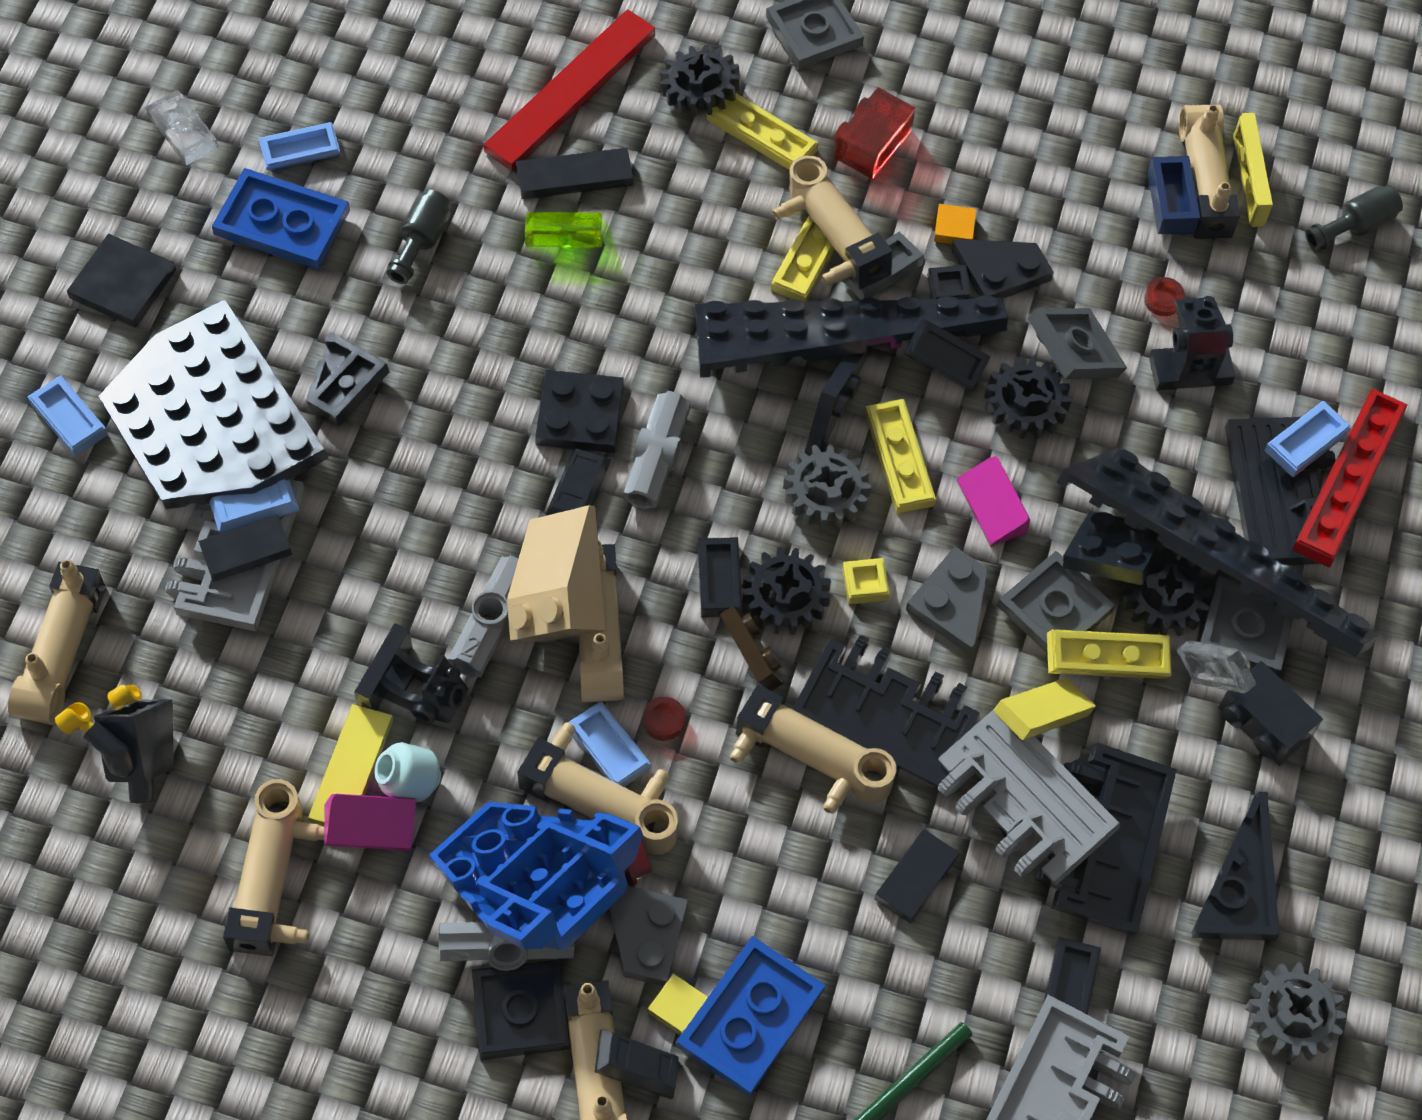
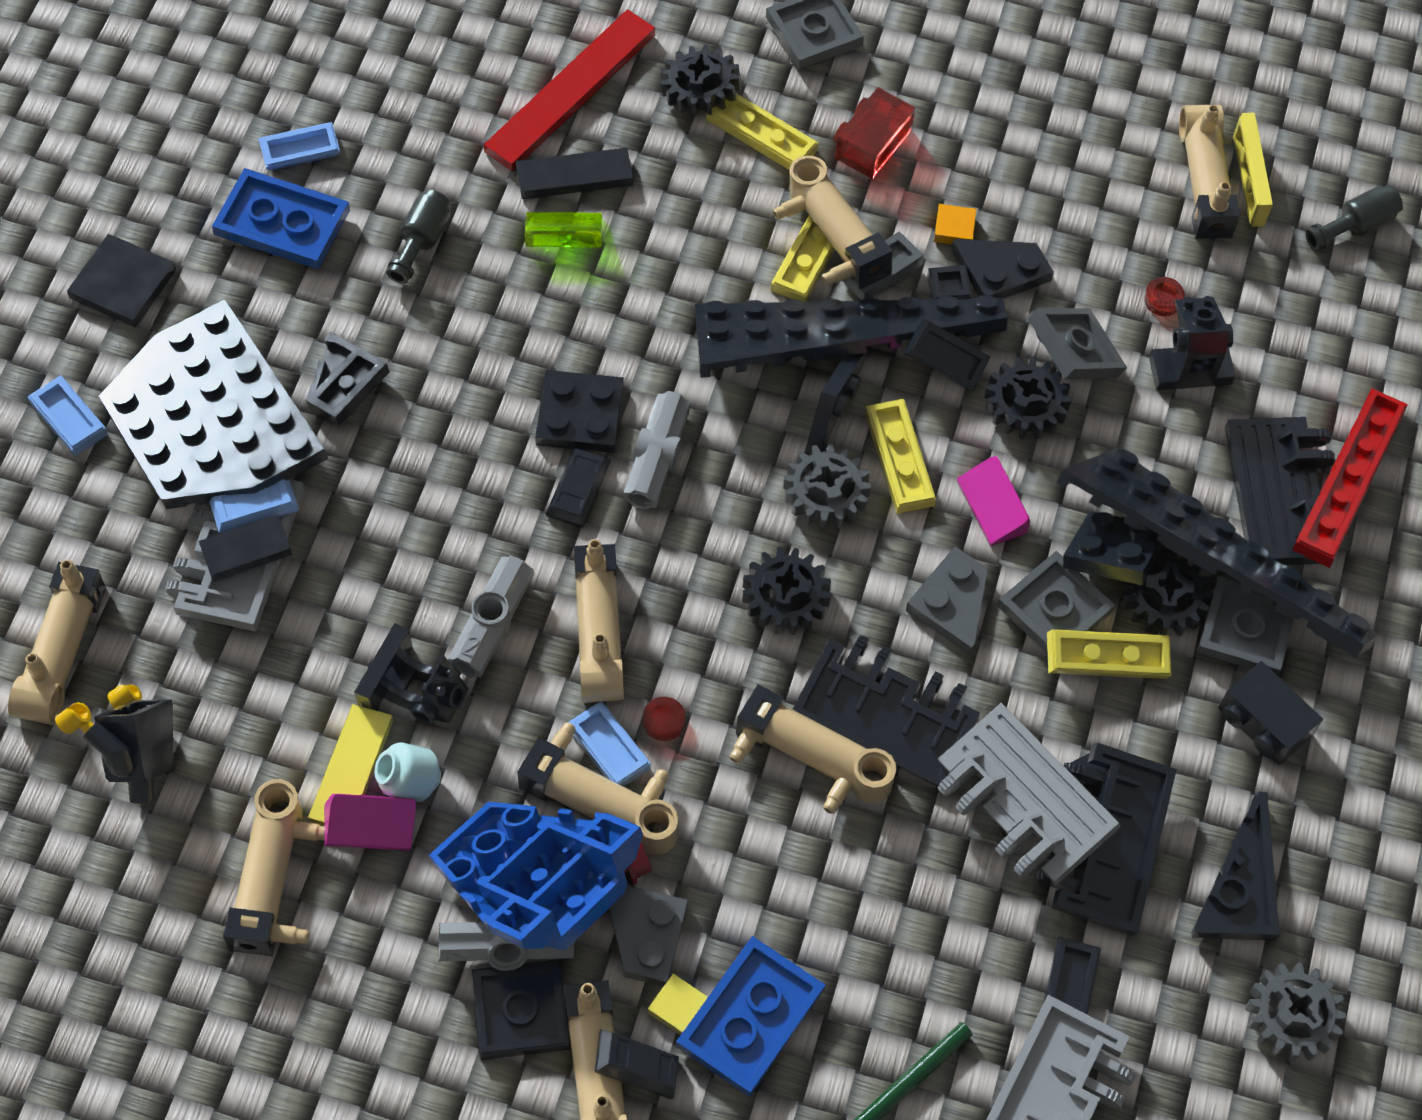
clear plate [145,90,219,165] -> none
tan slope [507,505,606,642] -> none
black tile [697,537,742,618] -> none
dark brown plate [720,605,784,691] -> none
light yellow tile [842,558,890,605] -> none
black tile [874,828,959,924] -> none
light yellow tile [993,678,1096,740] -> none
dark blue piece [1147,156,1200,234] -> none
clear plate [1177,640,1256,694] -> none
light blue tile [1264,401,1352,477] -> none

